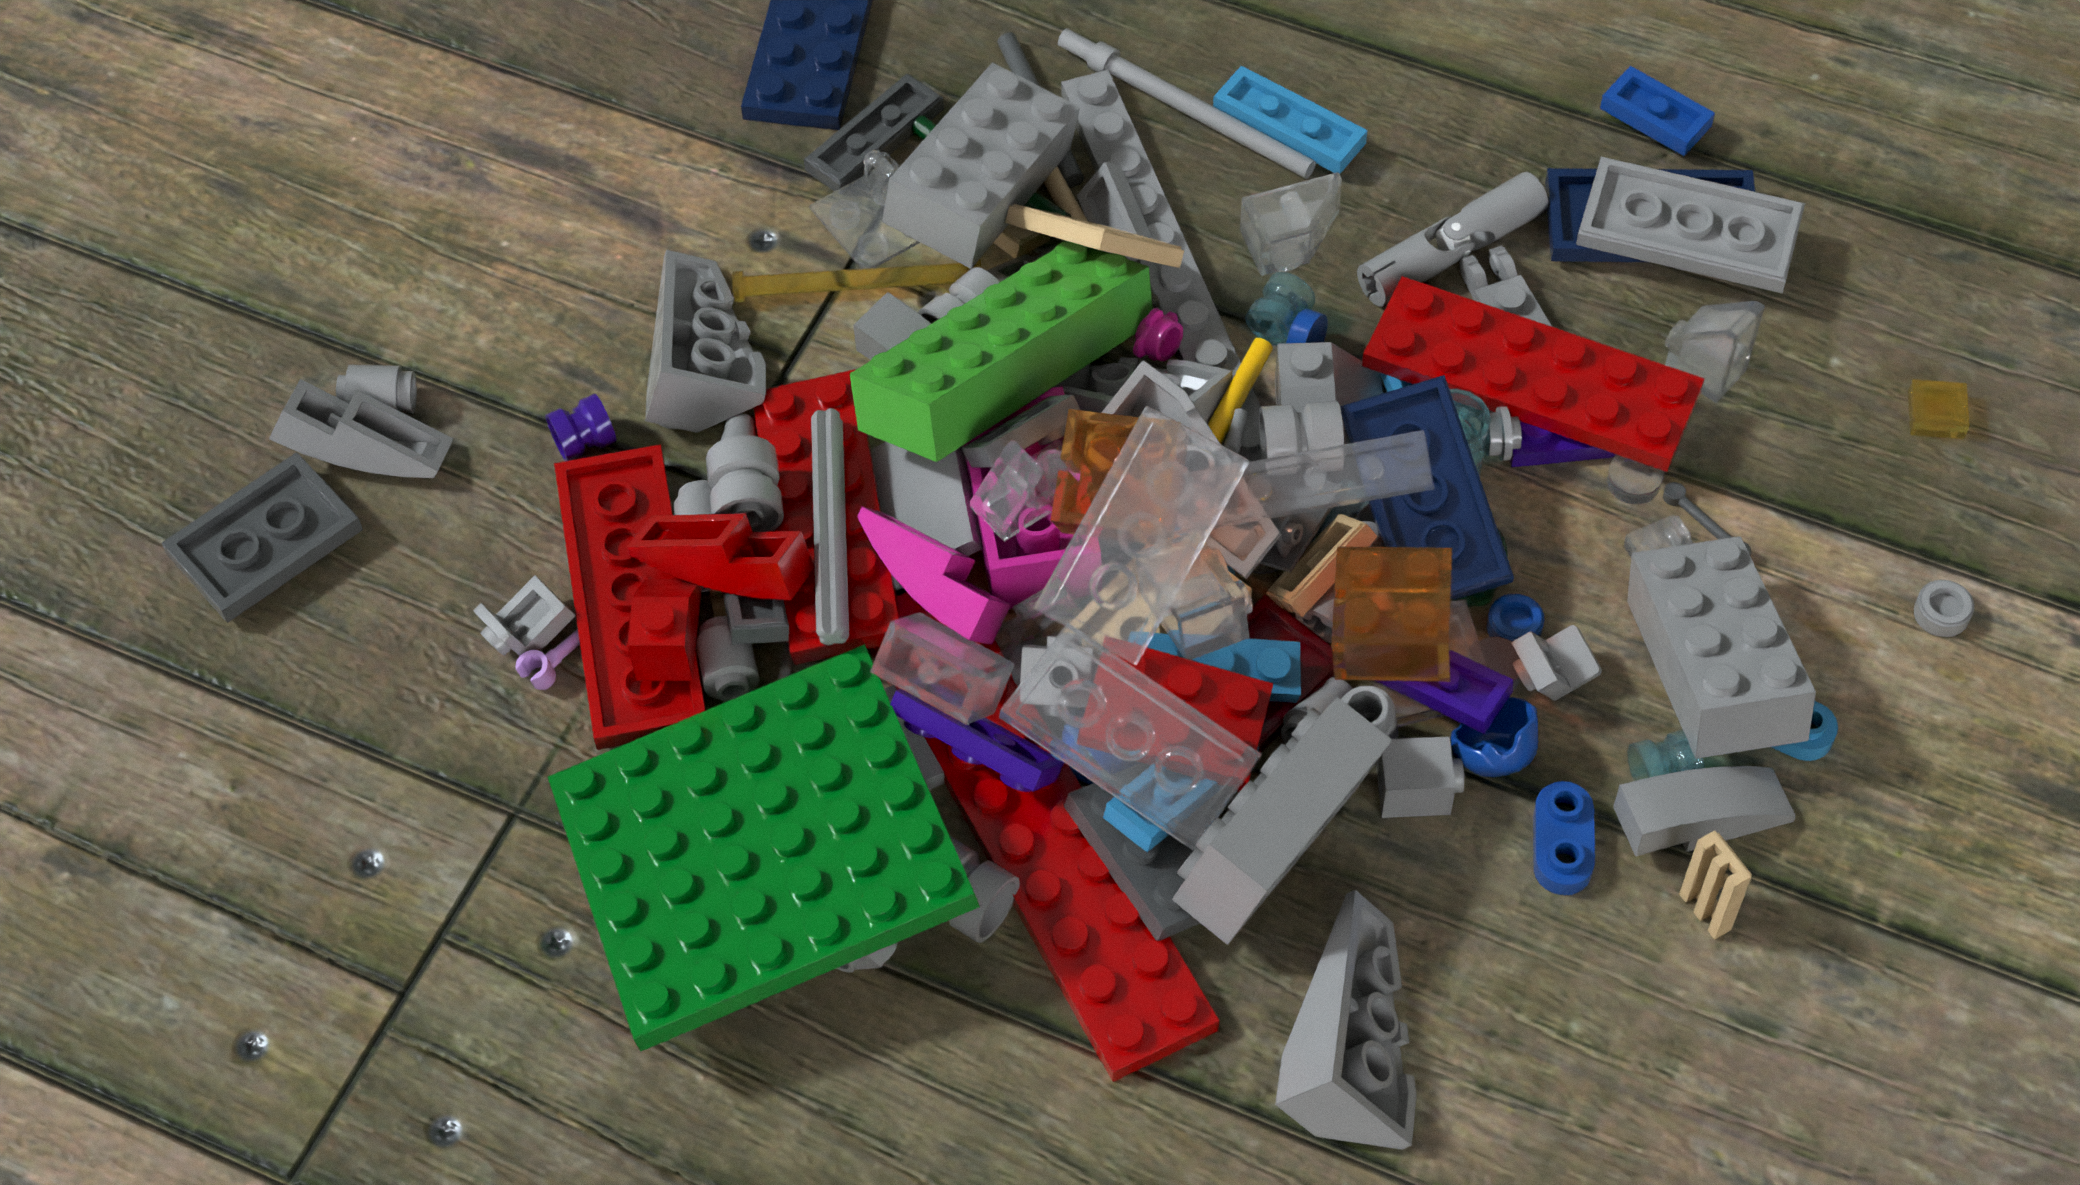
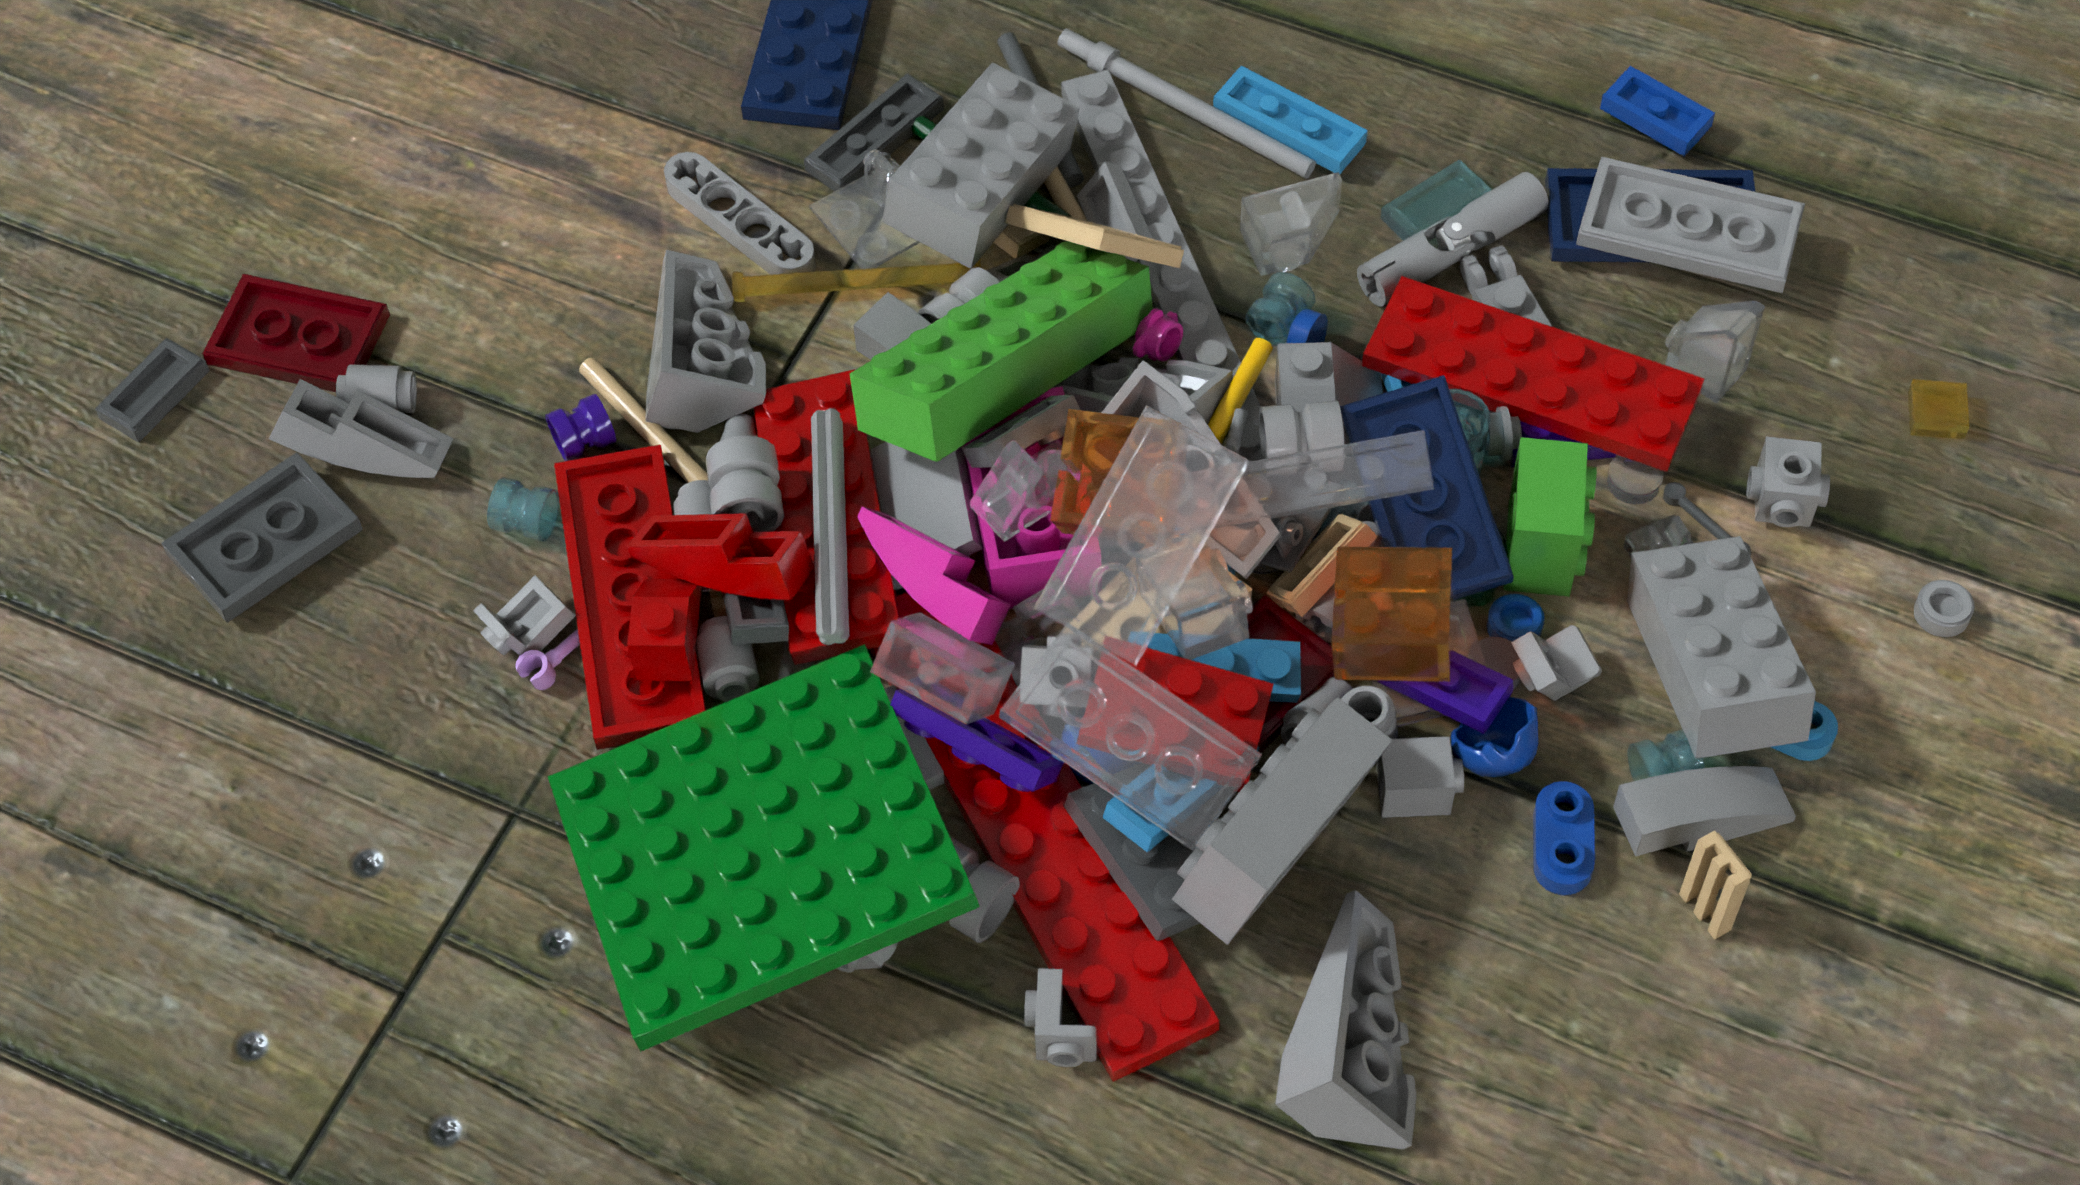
none -> dark grey tile [95,338,210,443]
none -> dark red tile [202,274,390,392]
none -> clear light blue wheel [487,477,559,542]
none -> tan bar [579,358,708,483]
none -> light grey beam [664,152,816,285]
none -> light grey bracket [1024,968,1097,1067]
none -> clear light blue tile [1380,159,1492,240]
none -> bright green brick [1503,437,1597,597]
none -> light grey brick [1746,436,1830,527]

